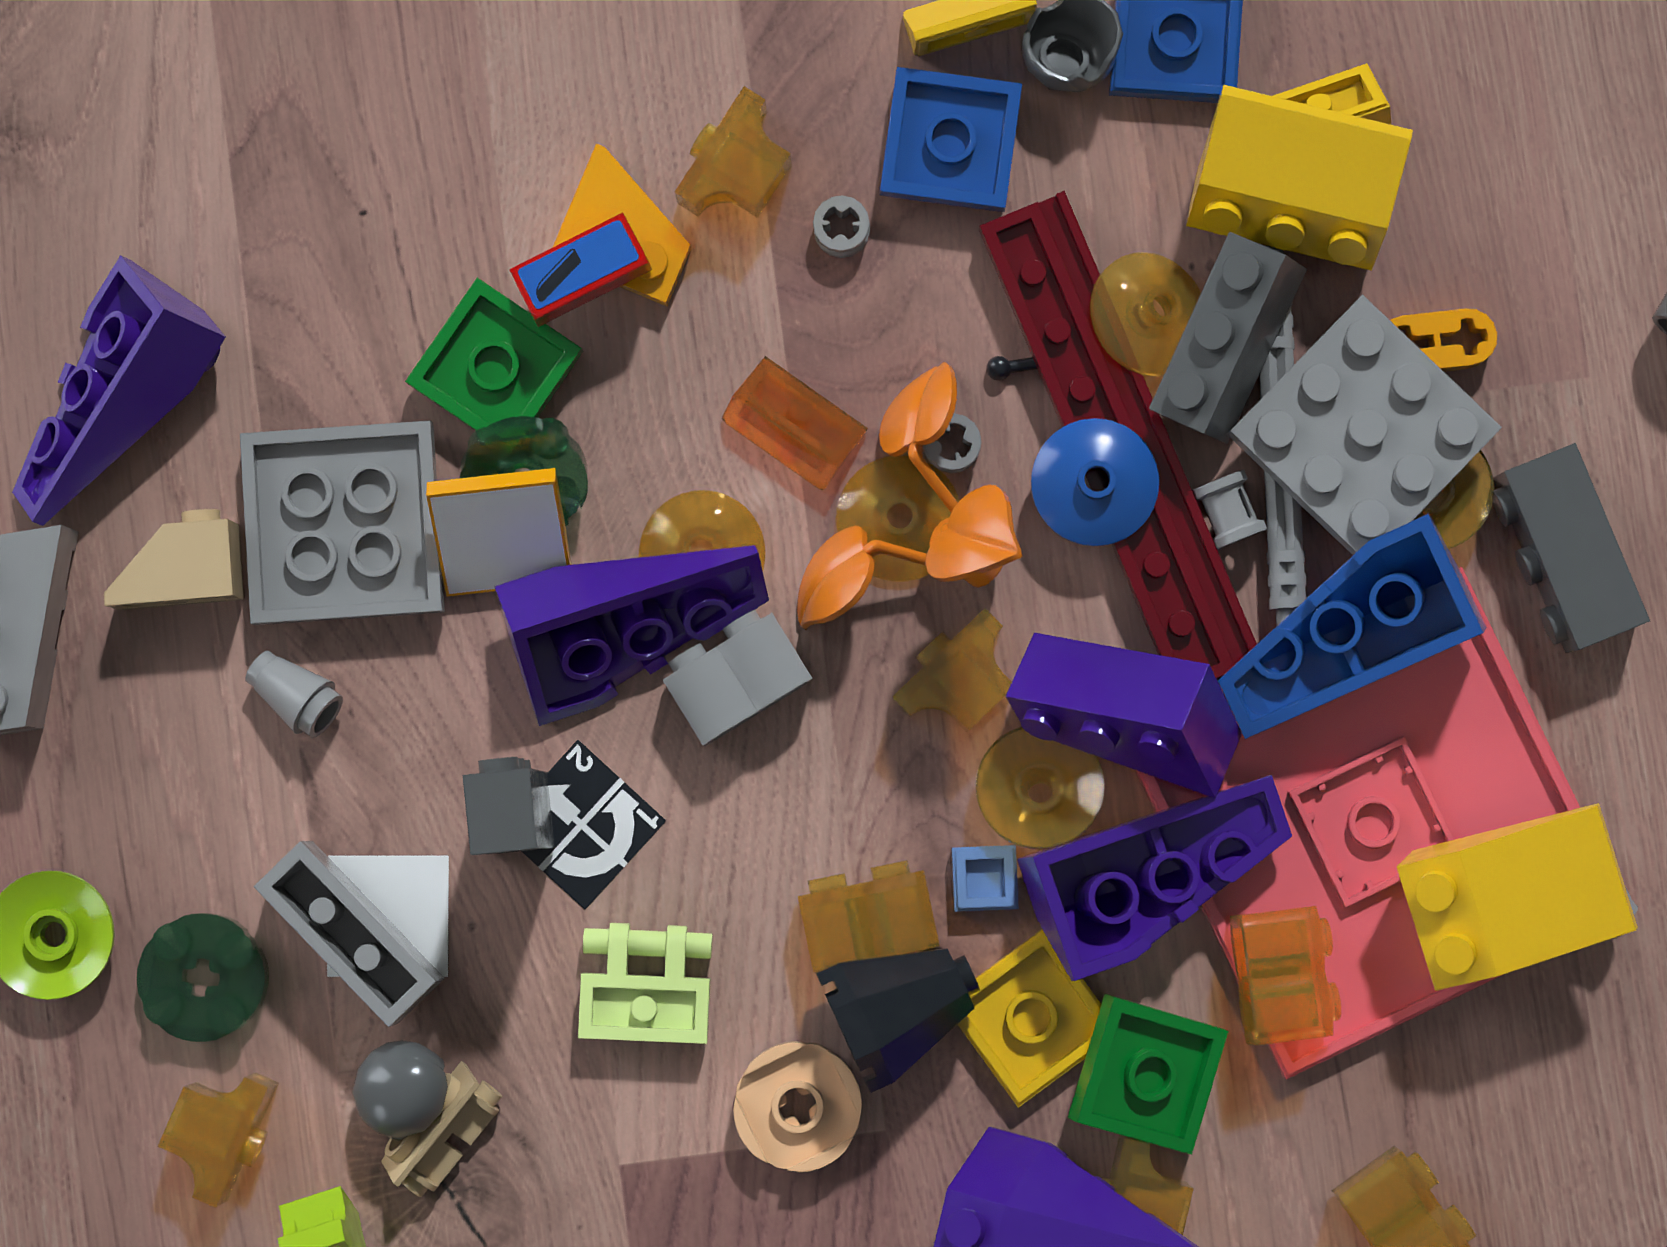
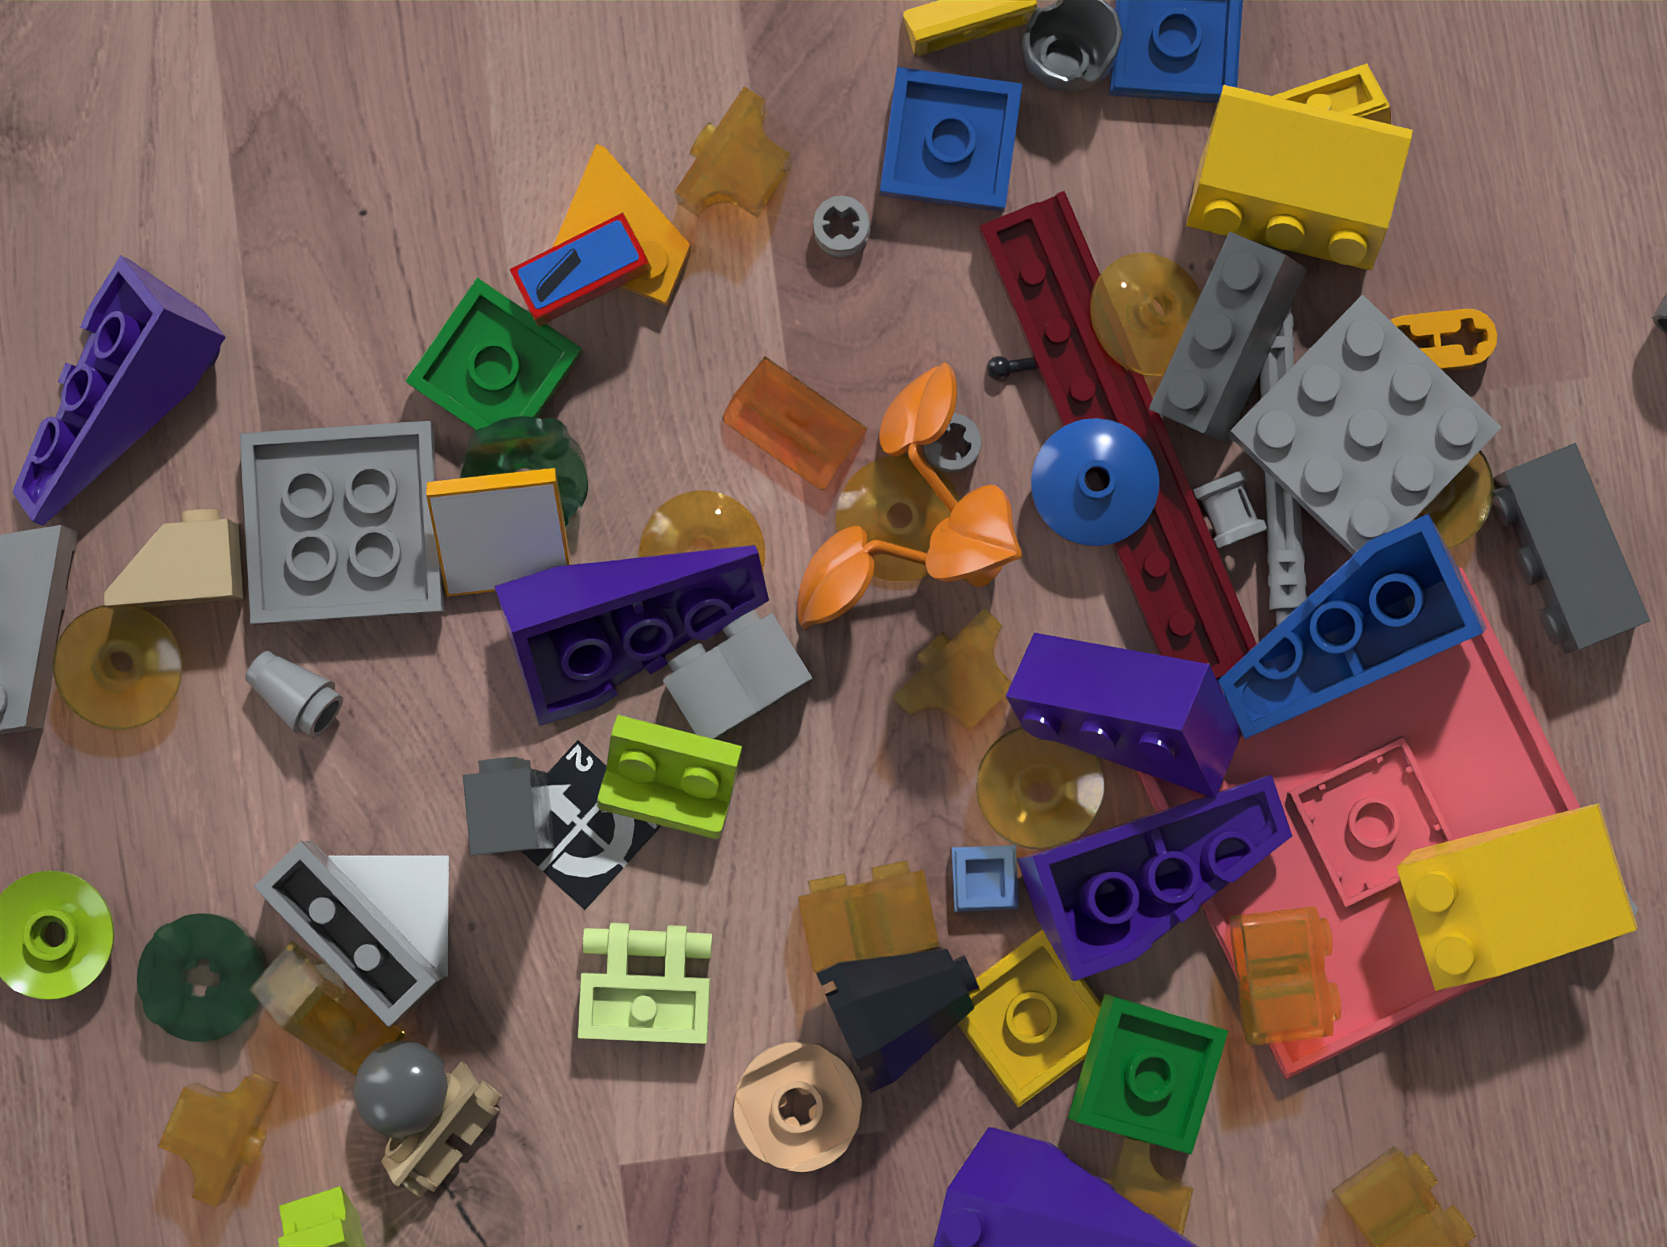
none -> clear yellow dish [53,605,183,730]
none -> clear yellow slope [250,940,406,1076]
none -> lime bracket [597,715,742,839]

